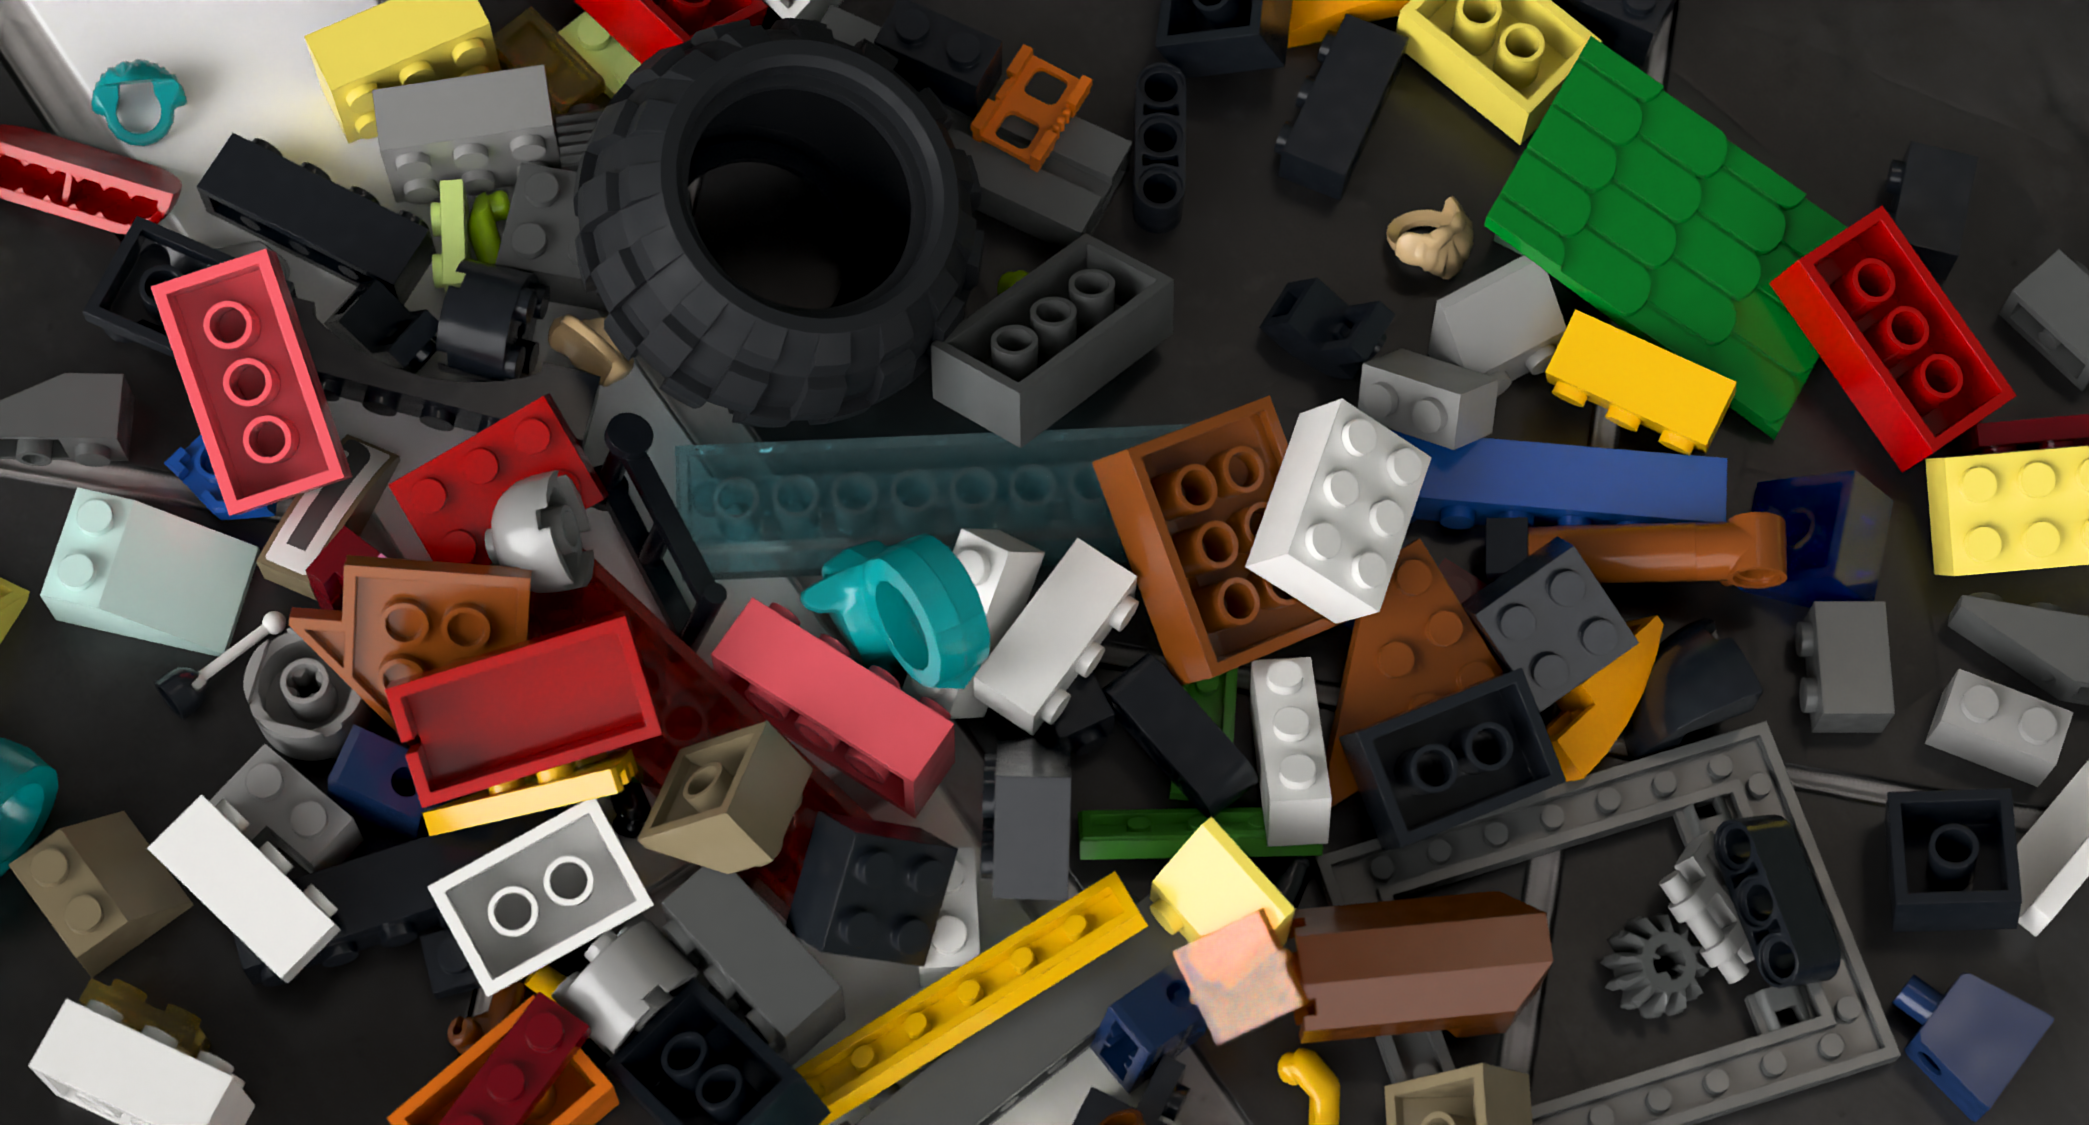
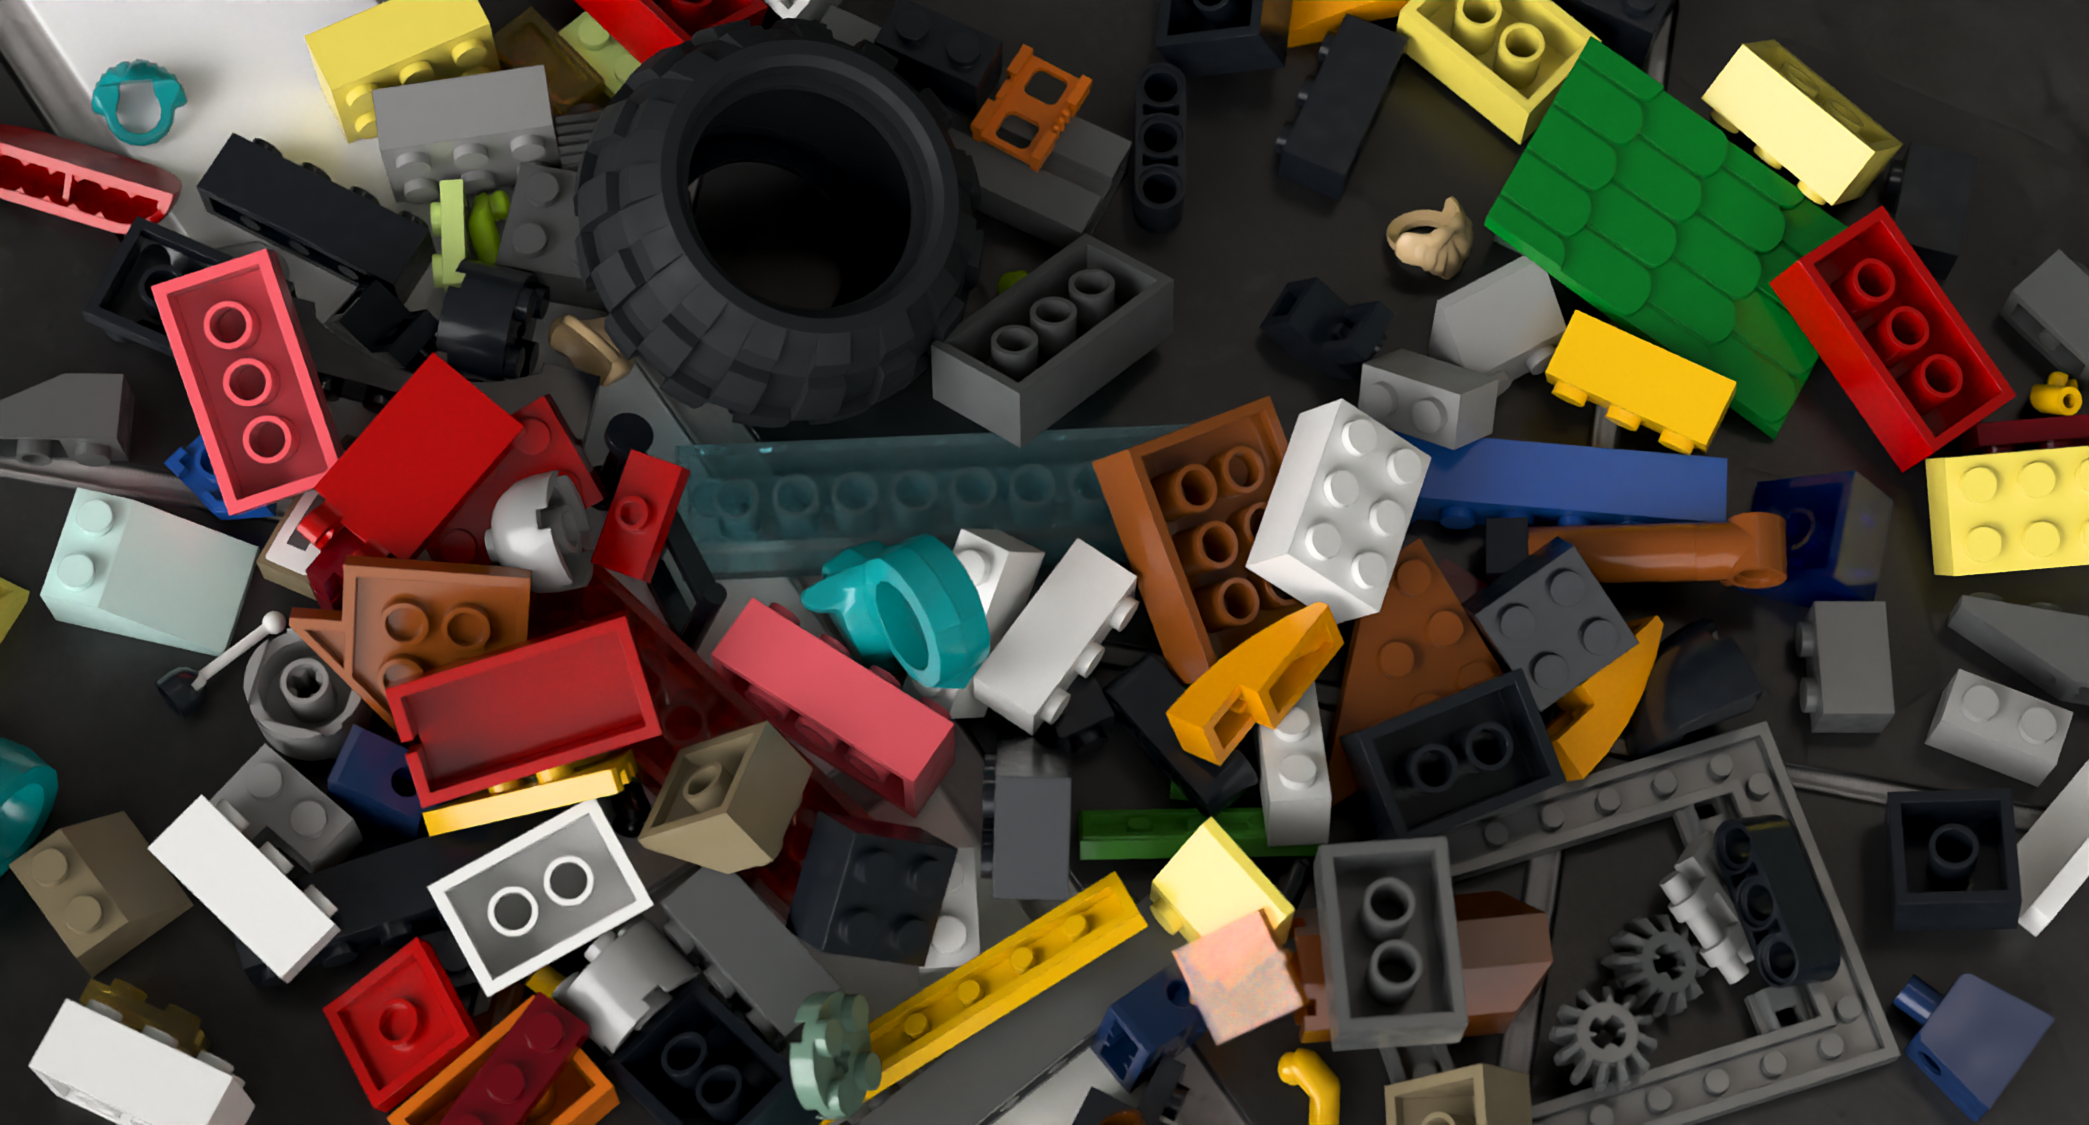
none -> red tile [296,352,527,569]
none -> red plate [322,937,481,1113]
none -> red plate [590,449,691,583]
none -> sand green plate [790,991,882,1120]
none -> light orange slope [1166,601,1344,766]
none -> dark grey brick [1313,836,1468,1051]
none -> dark grey gear [1549,986,1657,1094]
none -> light yellow brick [1701,39,1903,206]
none -> yellow arm [2029,371,2082,416]

